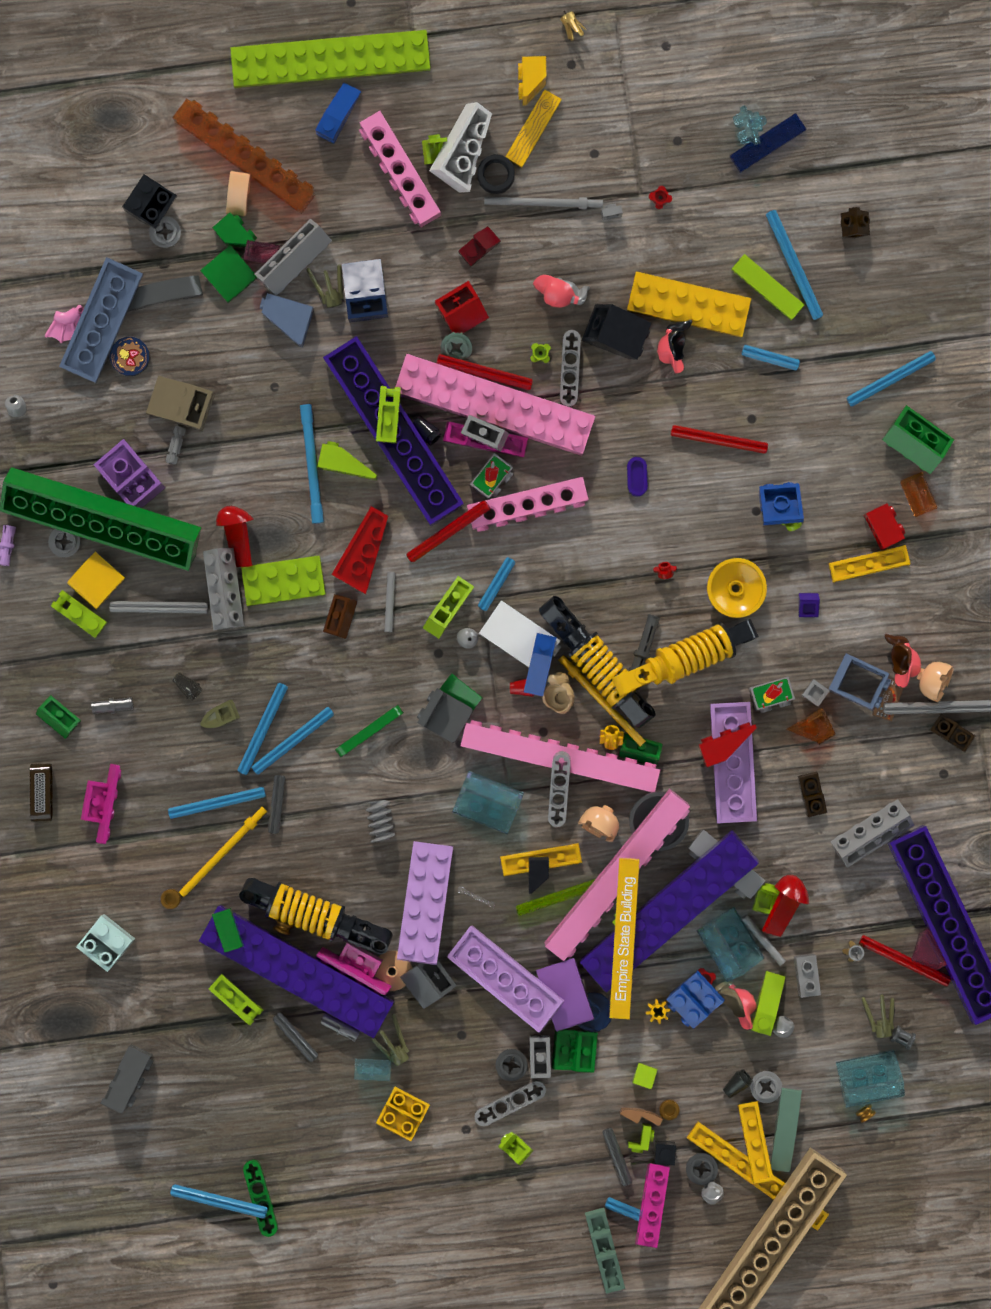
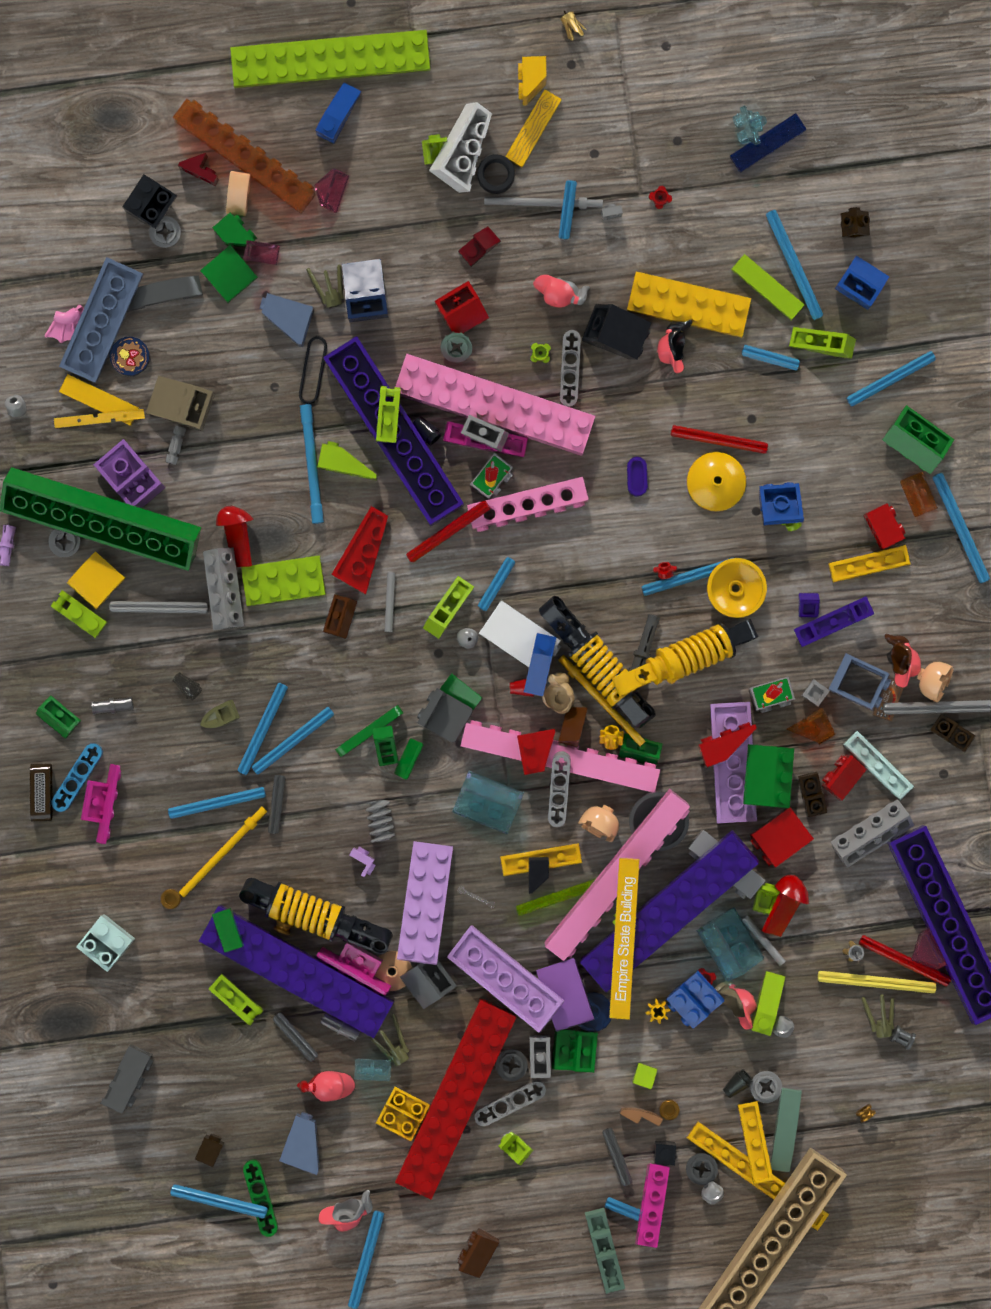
light grey brick [254,219,332,296] -> none
bright pink brick [359,111,441,227] -> none
red axle [436,354,533,390] -> none
lime bracket [628,1123,654,1153] -> none
light grey brick [794,954,821,998] -> none
clear light blue slope [836,1050,905,1108] -> none
none -> dark azure beam [52,744,103,812]
none -> yellow piece [54,409,145,428]
none -> yellow tile [59,374,140,426]
none -> dark red slope [178,153,219,187]
none -> dark brown brick [195,1134,225,1167]
none -> sand blue slope [279,1112,319,1175]
none -> coral hair [297,1071,355,1102]
none -> black piece [299,336,327,404]
none -> clear pink slope [314,168,349,213]
none -> light grey hair [319,1190,373,1232]
none -> dark azure axle [348,1211,384,1309]
none -> lavender bracket [349,846,376,877]
none -> green slope [373,726,399,766]
none -> green slope [394,738,424,780]
none -> red brick [395,998,517,1200]
none -> reddish brown slope [457,1228,499,1278]
none -> red wing [517,729,555,775]
none -> reddish brown slope [558,707,588,748]
none -> dark azure axle [559,180,577,240]
none -> dark azure axle [642,558,732,596]
none -> yellow dish [687,452,746,512]
none -> green slope [743,744,795,808]
none -> red brick [750,807,814,868]
none -> lime slope [789,327,856,359]
none -> dark purple slope [794,596,874,647]
none -> light yellow axle [817,971,937,993]
none -> red slope [821,755,867,801]
none -> blue slope [835,255,889,310]
none -> light aqua tile [843,731,914,801]
none -> dark azure axle [933,473,990,583]

